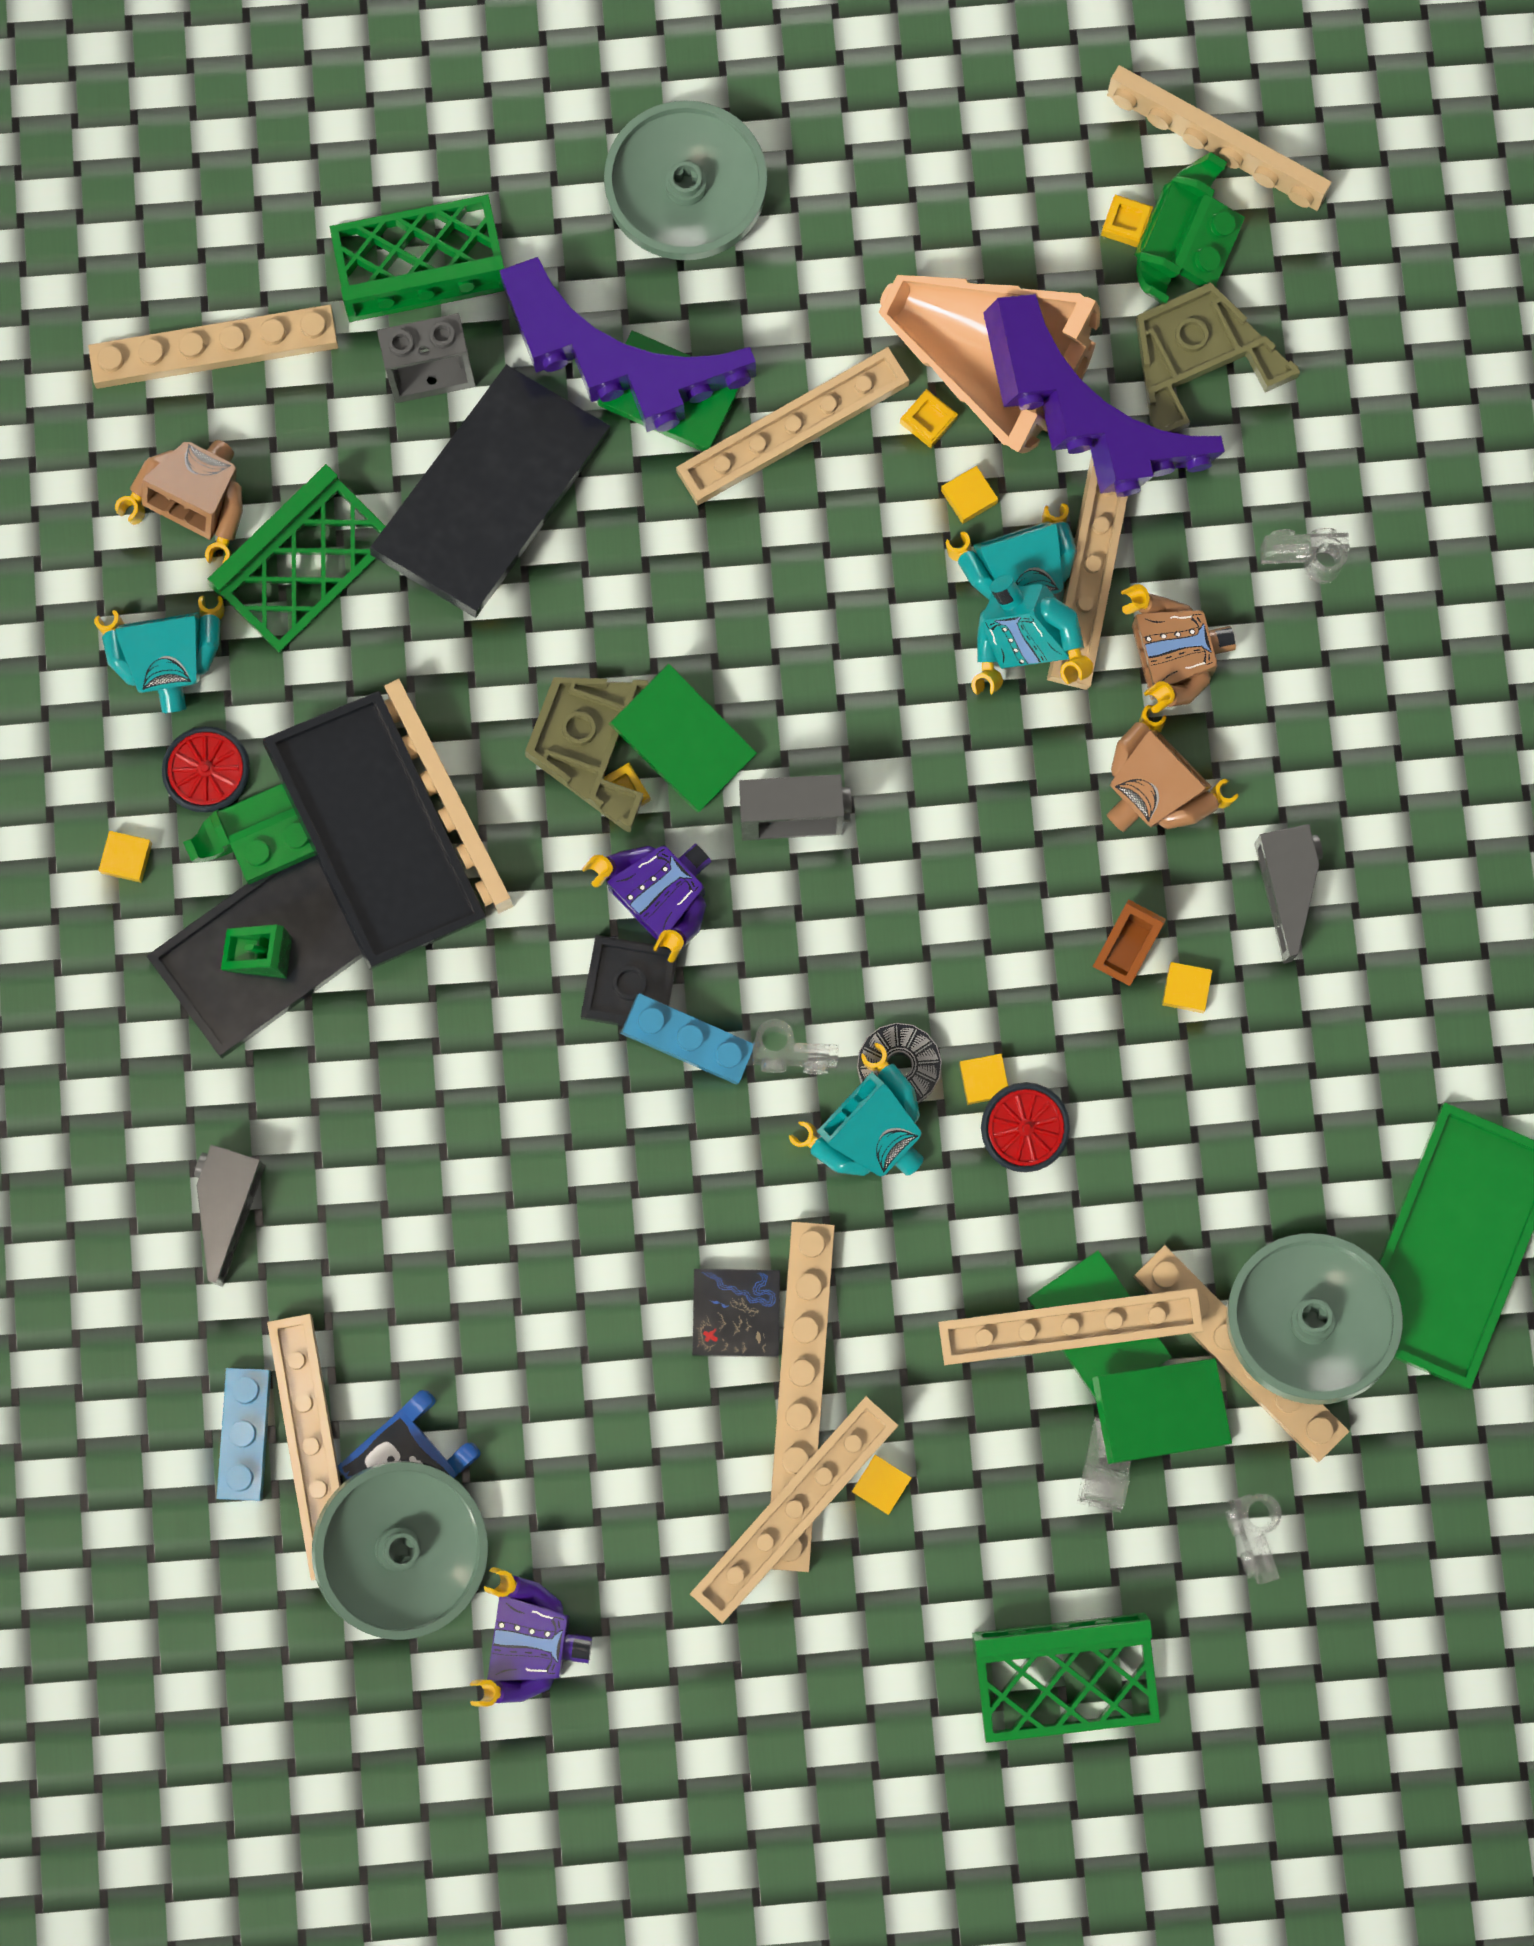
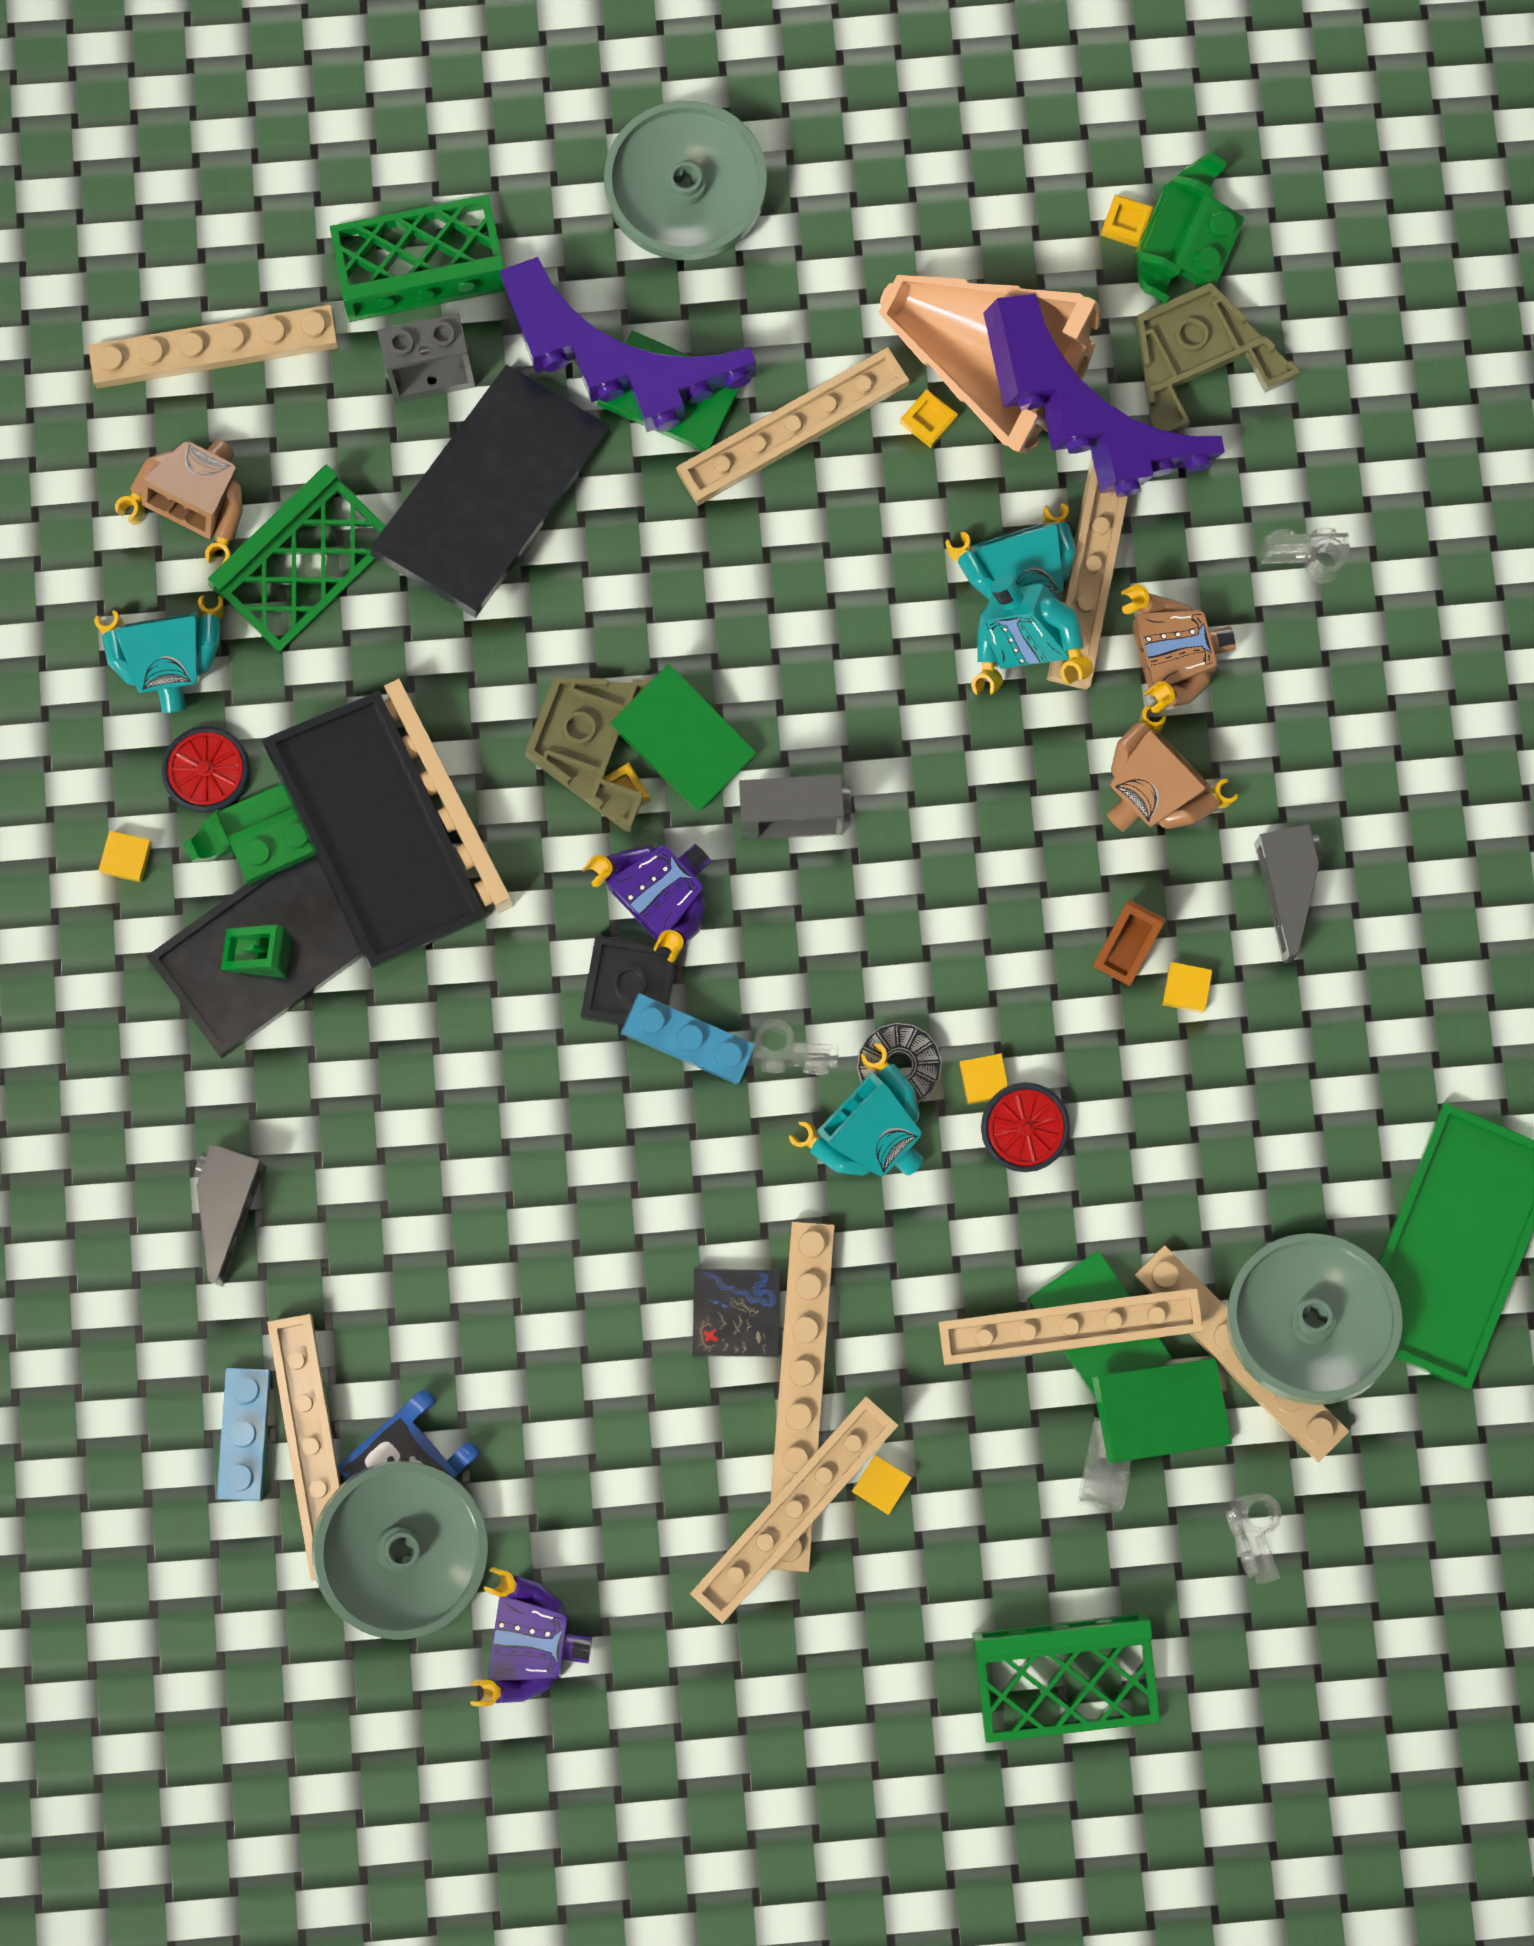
yellow tile [941,466,998,524] -> none
tan plate [1107,65,1332,211] -> none

